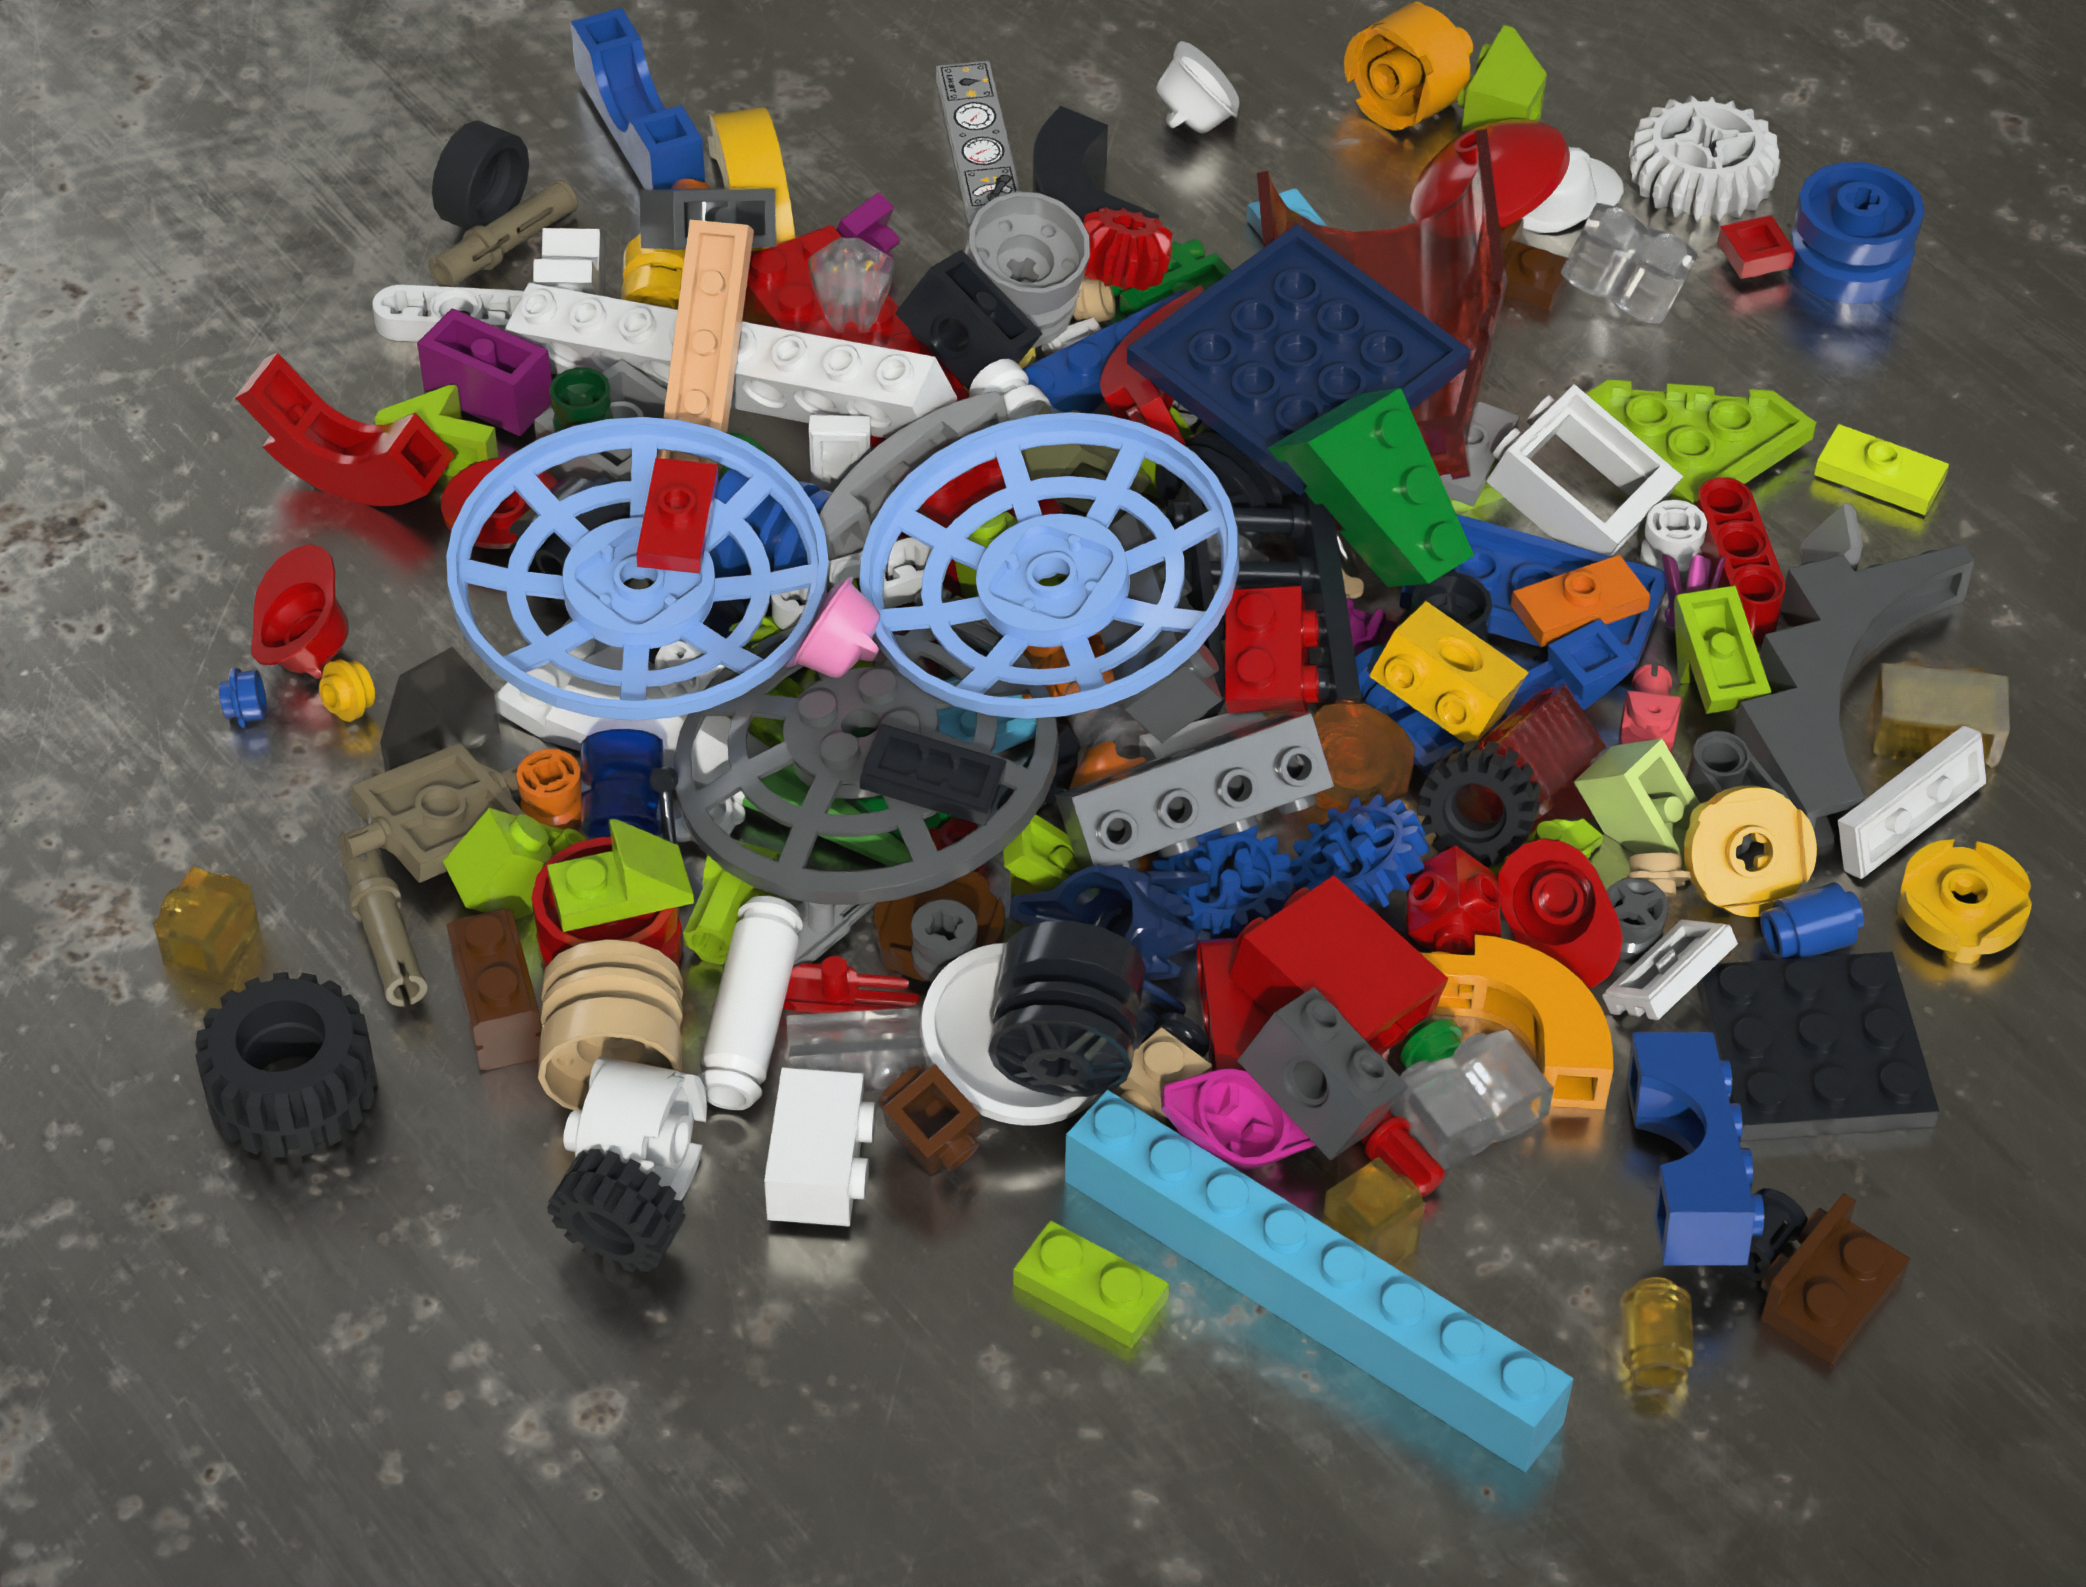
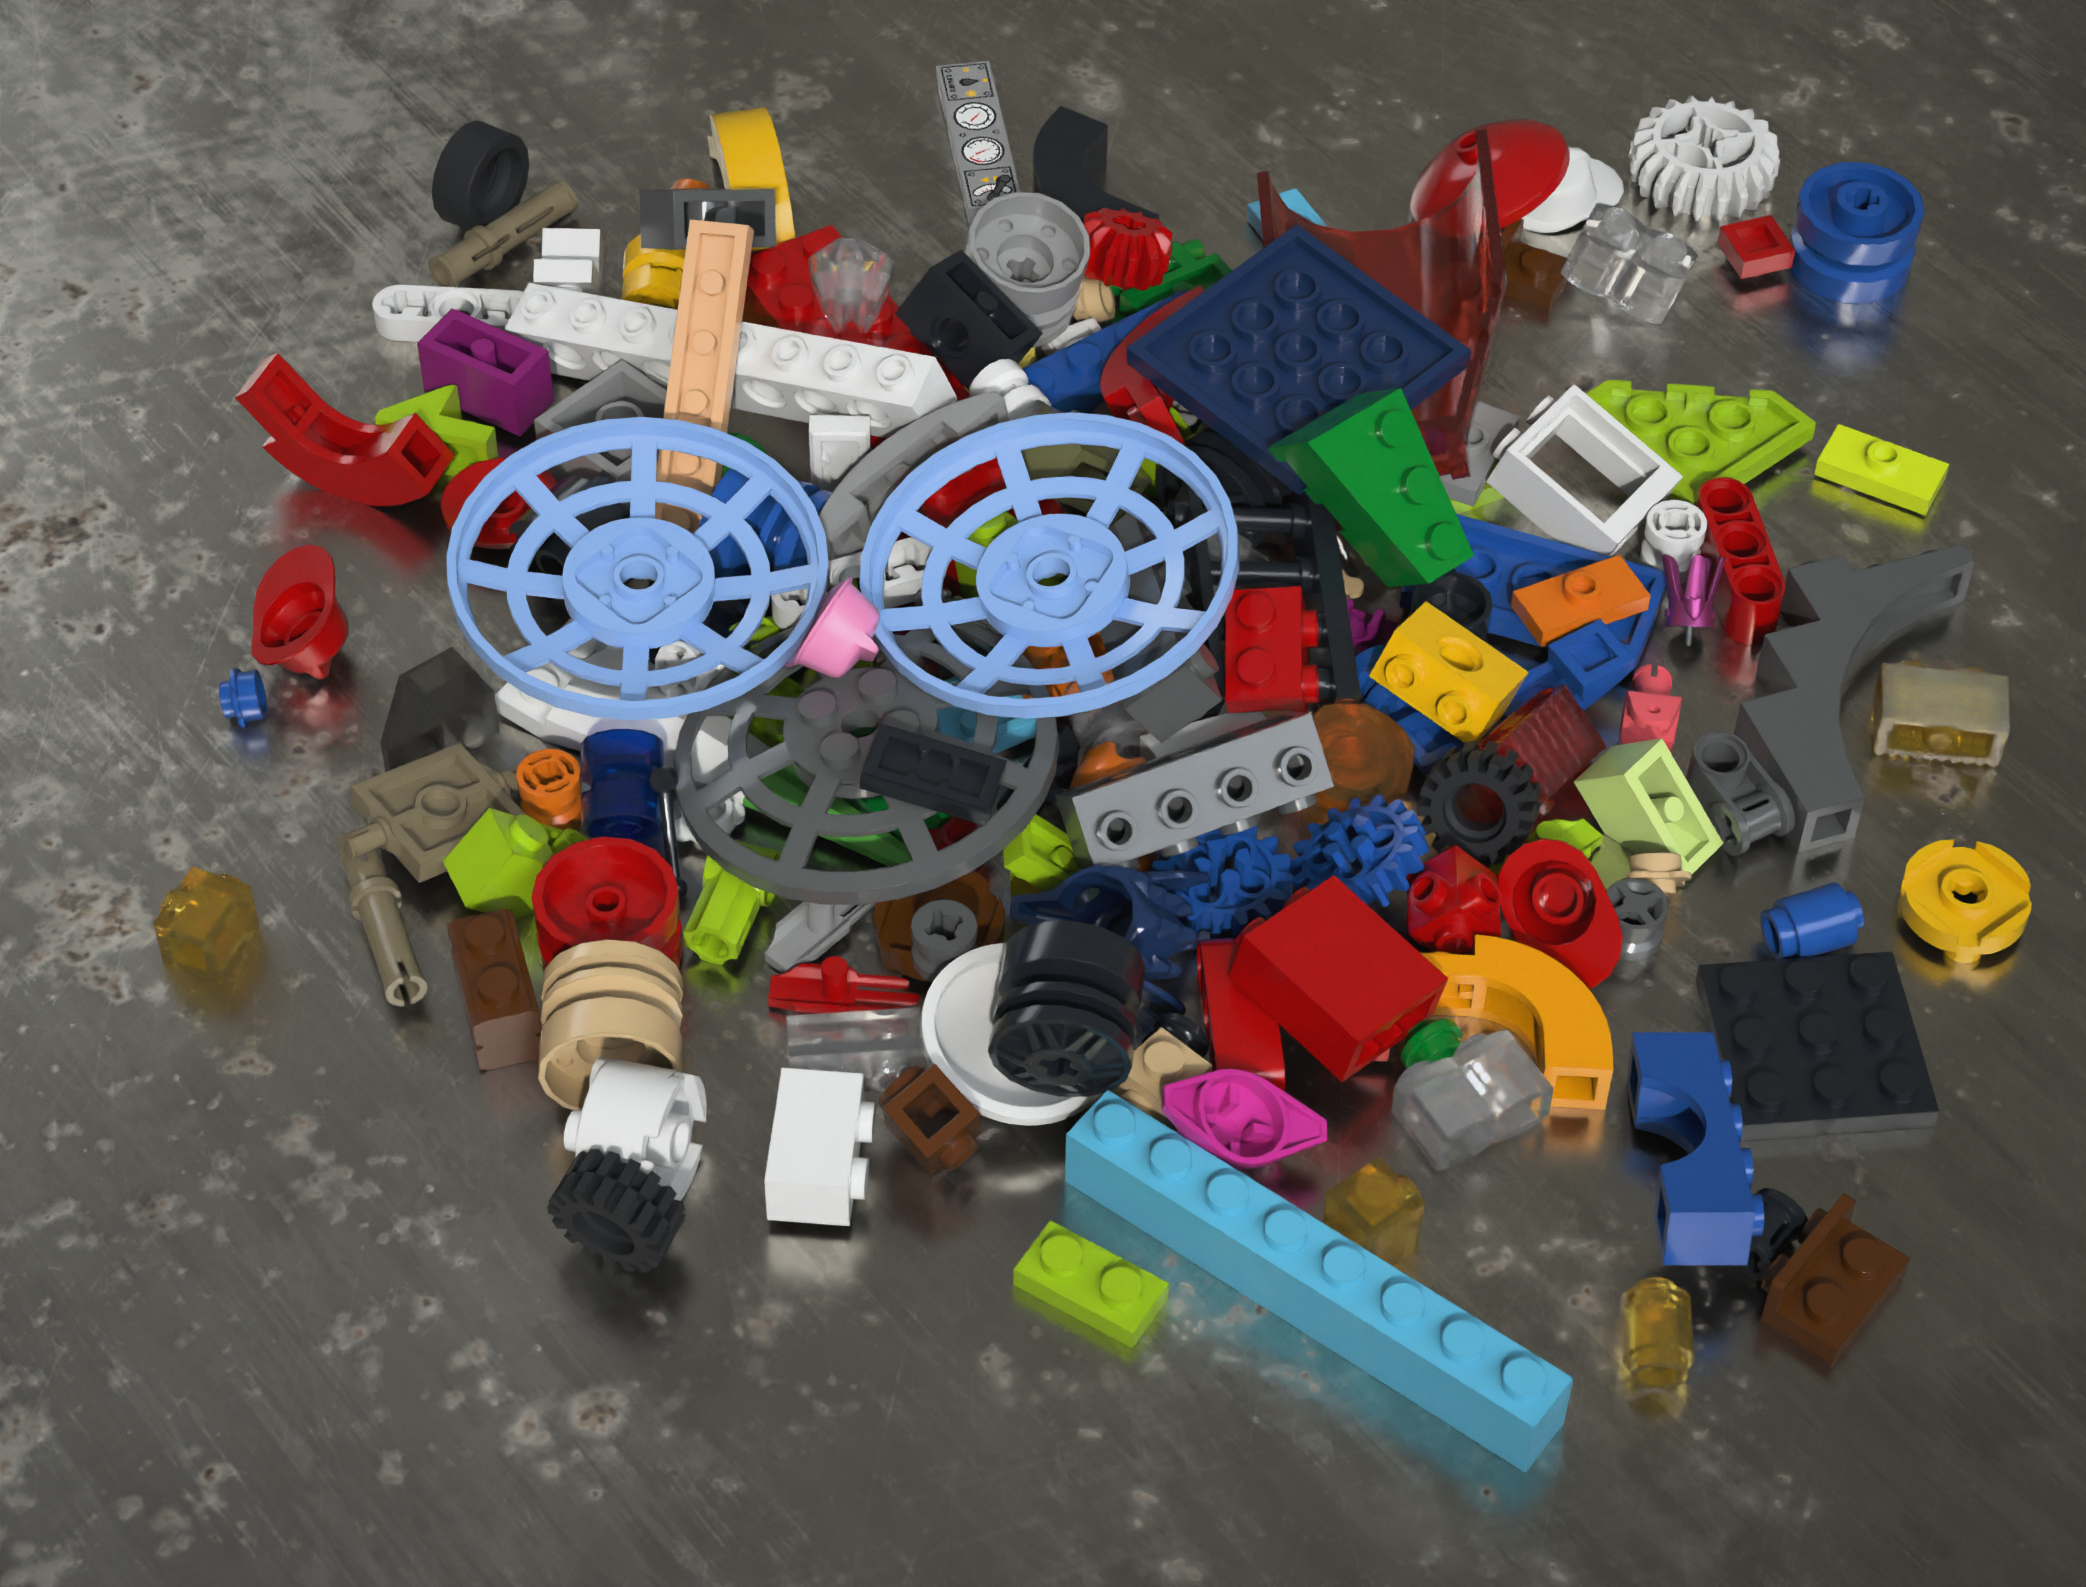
black tyre [195,972,377,1157] -> none
yellow plate [319,659,375,722] -> none
lime slope [547,819,694,932] -> none
dark green wheel [549,367,613,433] -> none
blue arch [571,7,706,190] -> none
red plate [636,458,718,574] -> none
white axle [697,896,803,1110] -> none
magenta tile [836,192,900,272] -> none
white piece [1156,41,1239,134] -> none
dark grey brick [1237,987,1409,1161] -> none
light orange brick [1344,1,1473,130] -> none
red axle [1361,1110,1445,1197] -> none
lime slope [1457,25,1547,132] -> none
white tile [1602,919,1738,1020] -> none
lime slope [1674,586,1771,714] -> none
yellow plate [1684,785,1817,917] -> none
light grey slope [1800,504,1862,571] -> none
white tile [1838,725,1986,879] -> none

